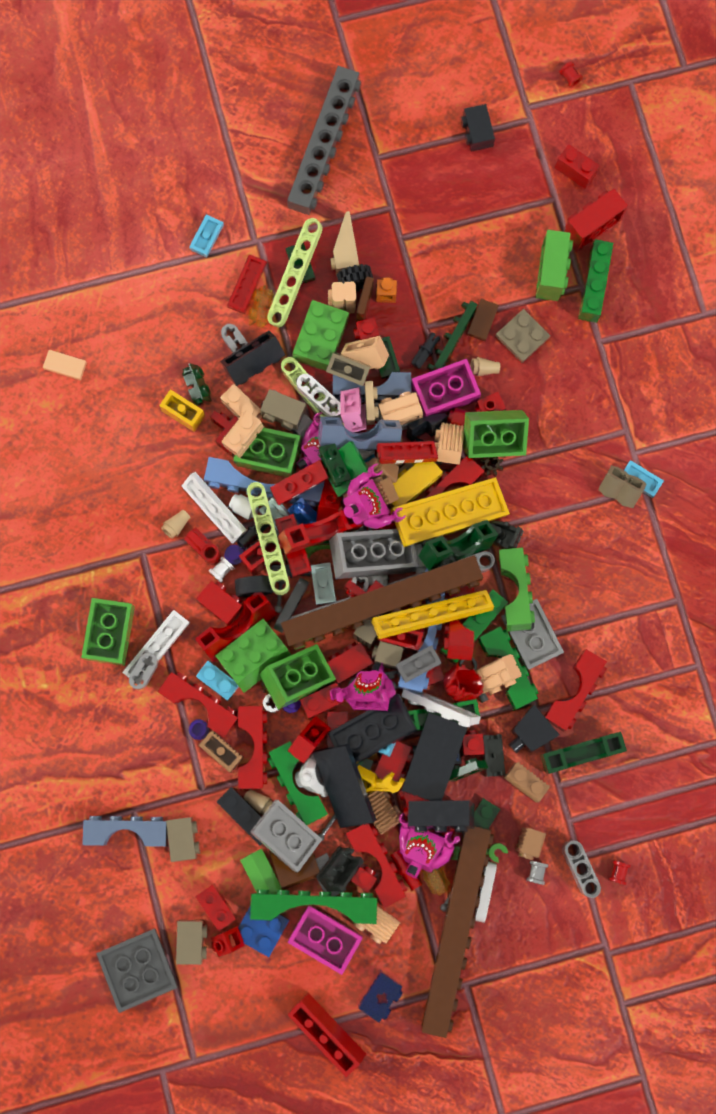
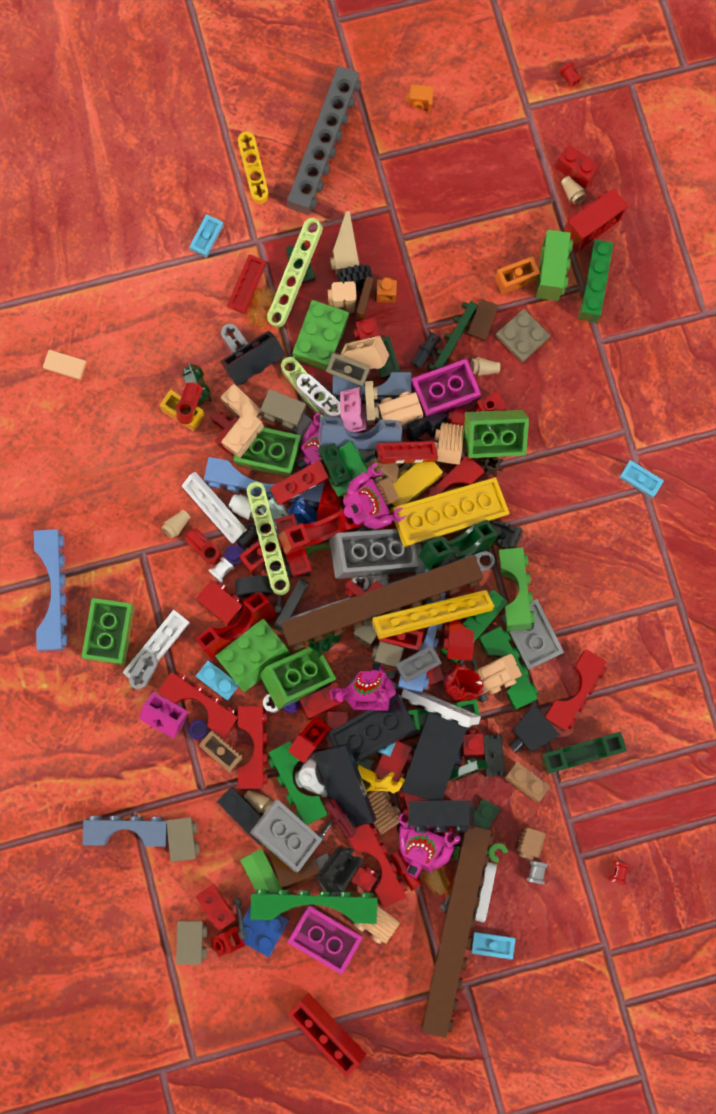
dark grey plate [96,928,178,1013] -> none
light aqua plate [311,563,336,605] -> none
red brick [327,642,373,685] -> none
clear blue brick [358,970,403,1023] -> none
black brick [460,104,495,152] -> none
light grey beam [562,840,601,898] -> none
dark tan brick [598,465,646,508] -> none
none -> medium blue arch [34,529,68,652]
none -> dark pink brick [139,692,188,739]
none -> red piece [176,382,203,424]
none -> dark grey hinge [233,897,247,939]
none -> yellow beam [238,132,268,204]
none -> dark green hinge [308,634,342,657]
none -> dark red axle [324,799,356,839]
none -> orange brick [406,84,434,113]
none -> medium azure plate [471,932,515,960]
none -> orange brick [495,256,540,295]
none -> tan cone [561,176,587,205]

